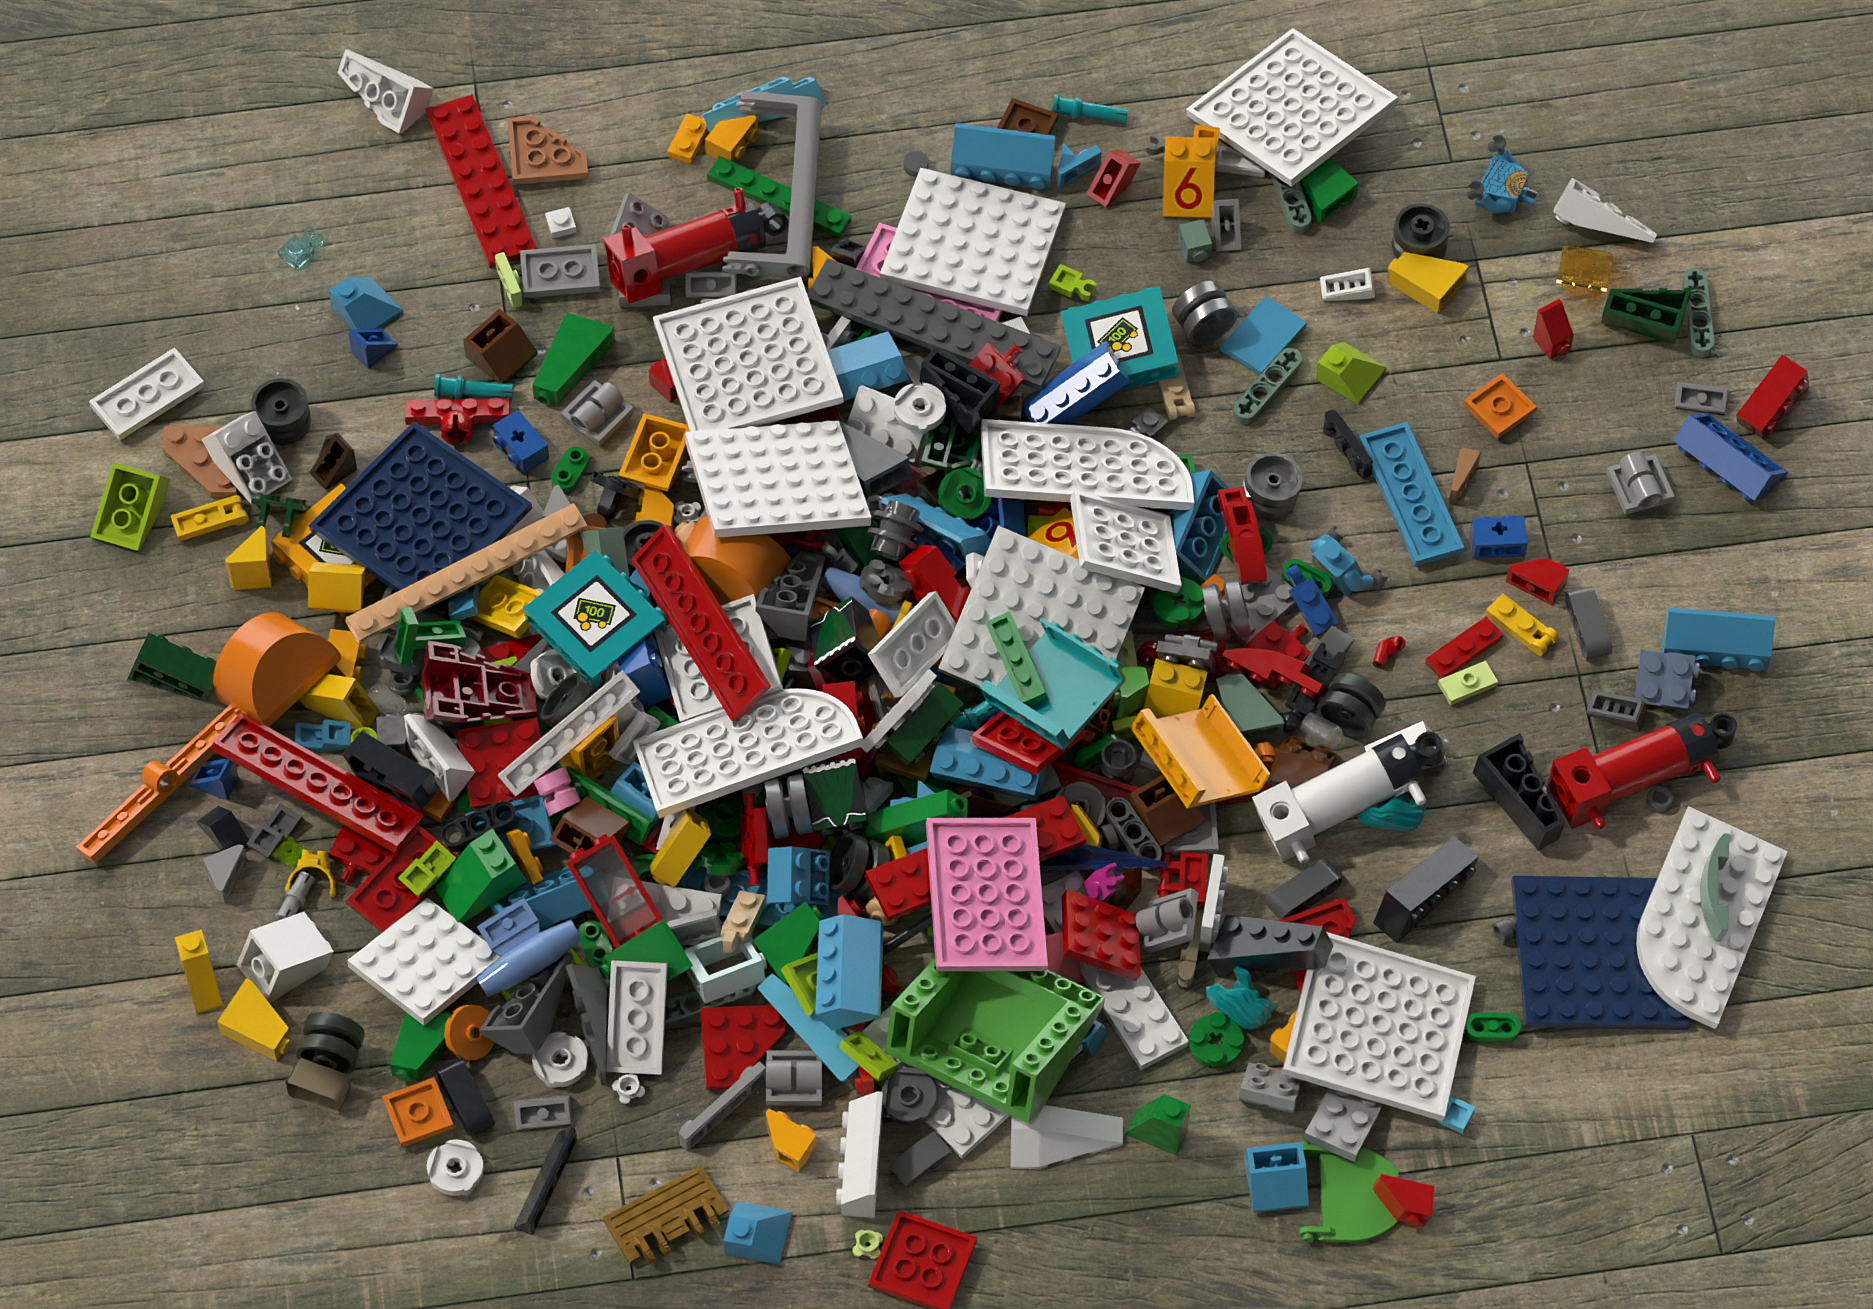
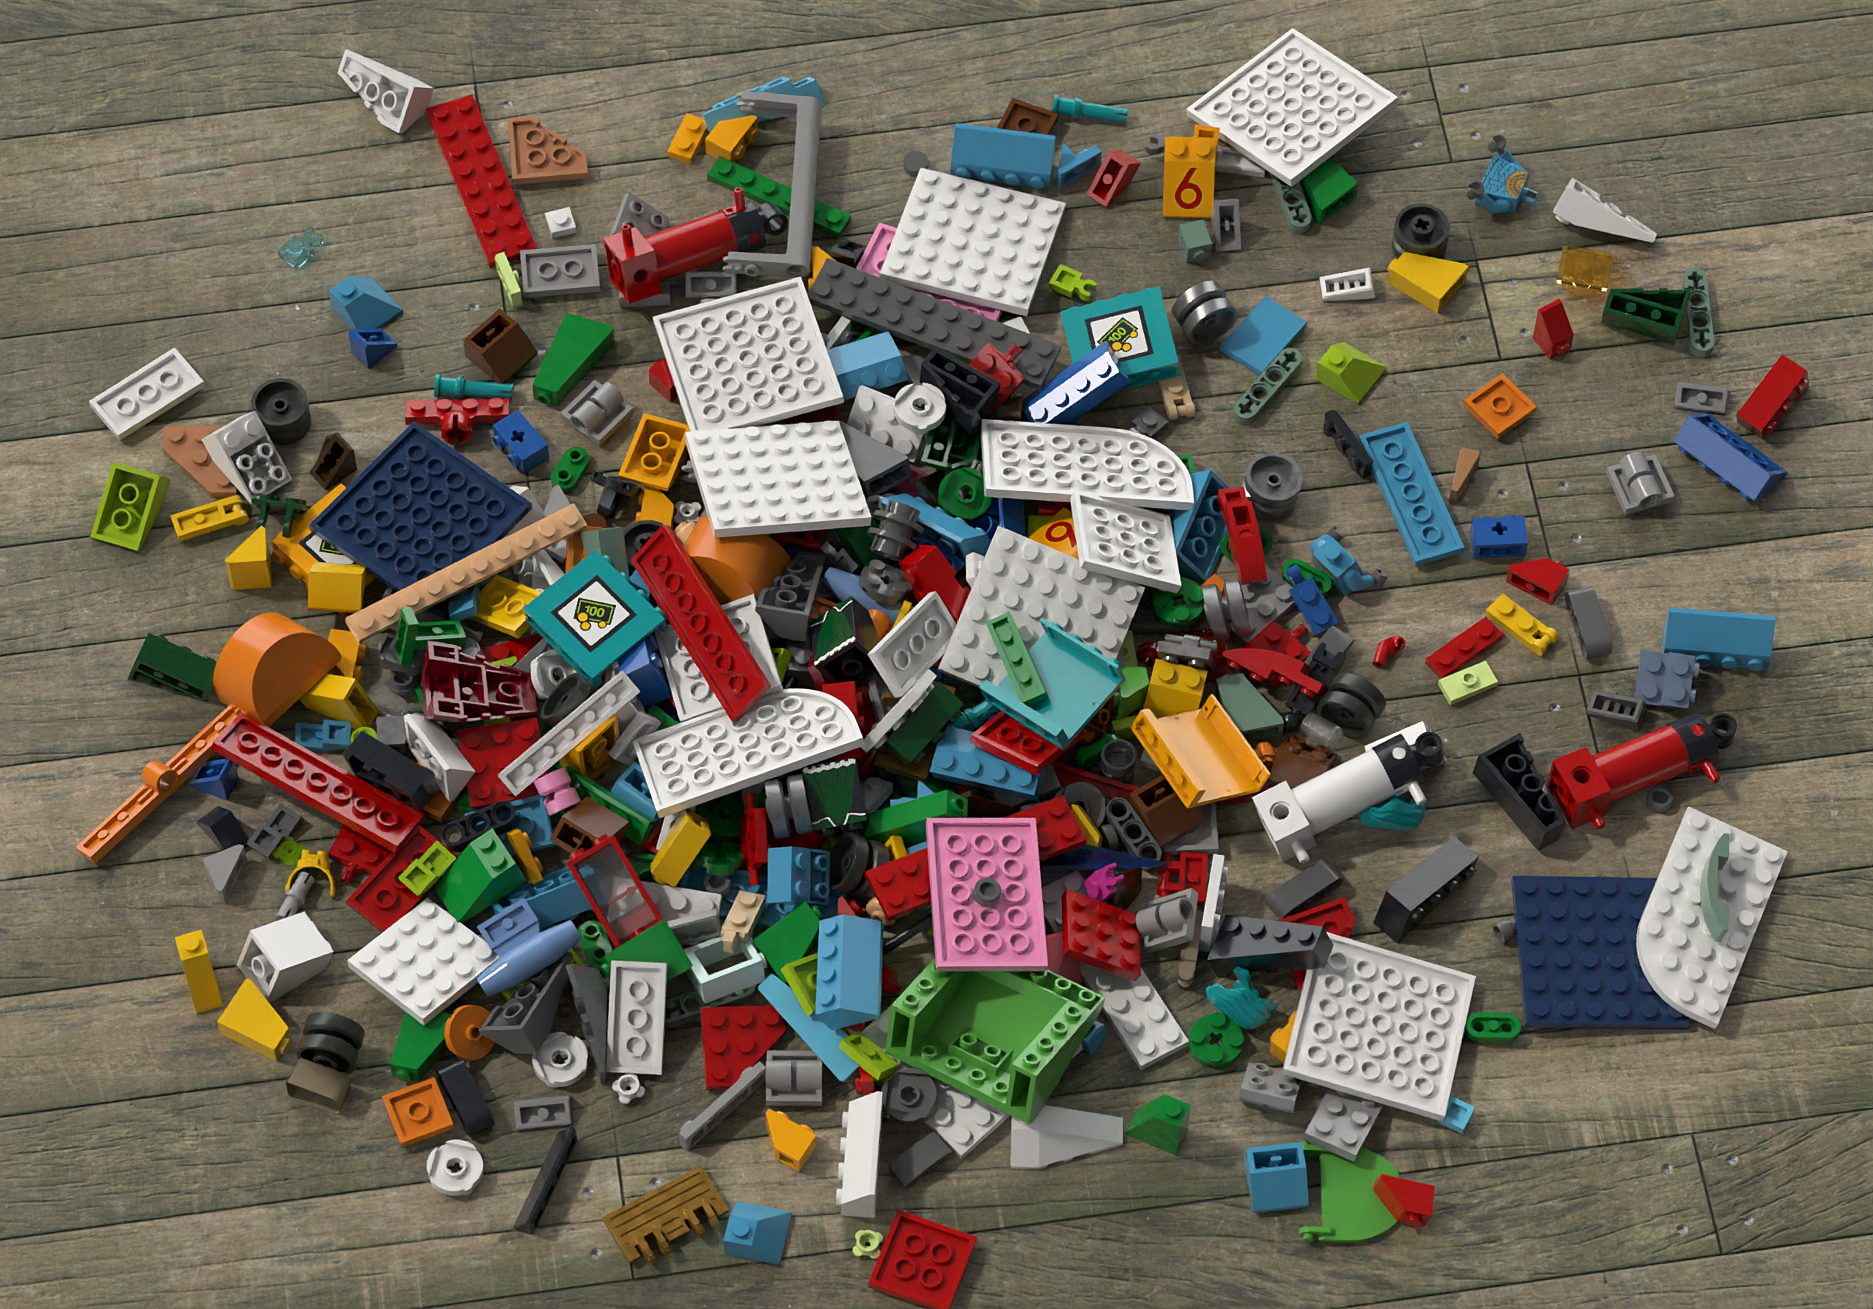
none -> dark grey tile [973,878,1001,907]

